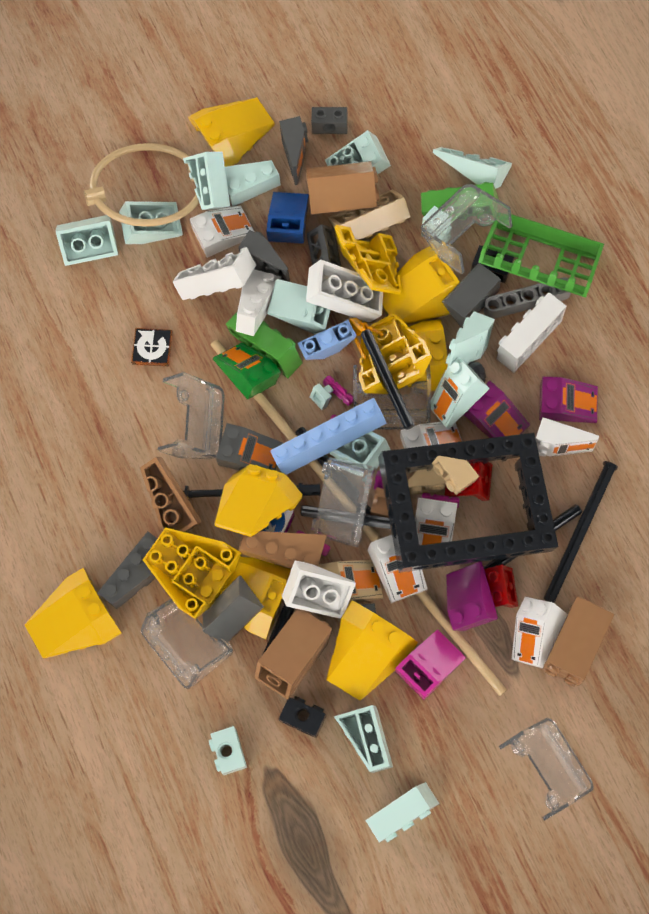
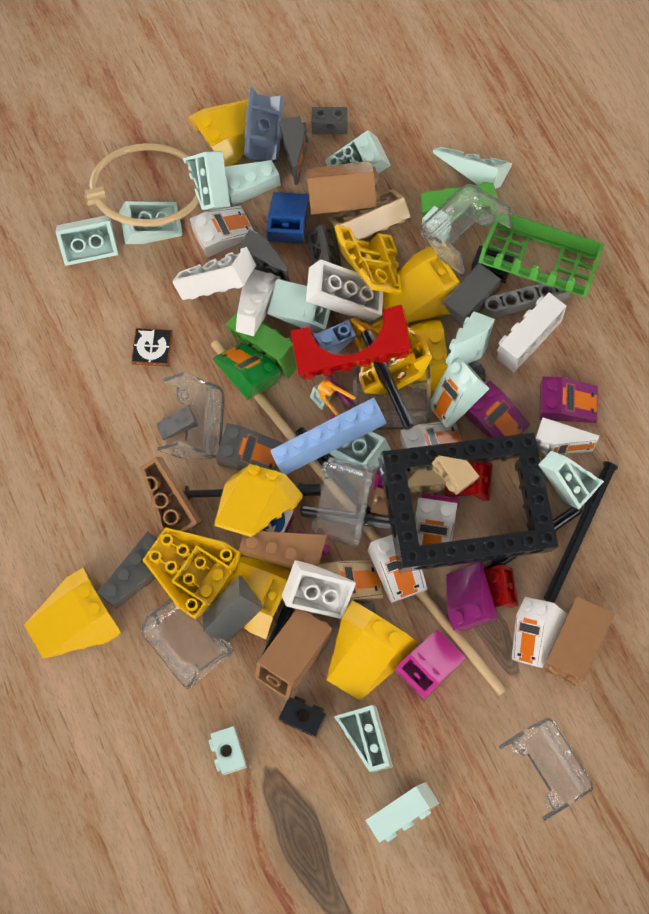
none -> flat silver slope [157,406,198,441]
none -> sand blue piece [244,88,284,163]
none -> red arch [290,305,413,380]
none -> light orange plant [317,378,356,416]
none -> light aqua wedge [539,451,604,509]

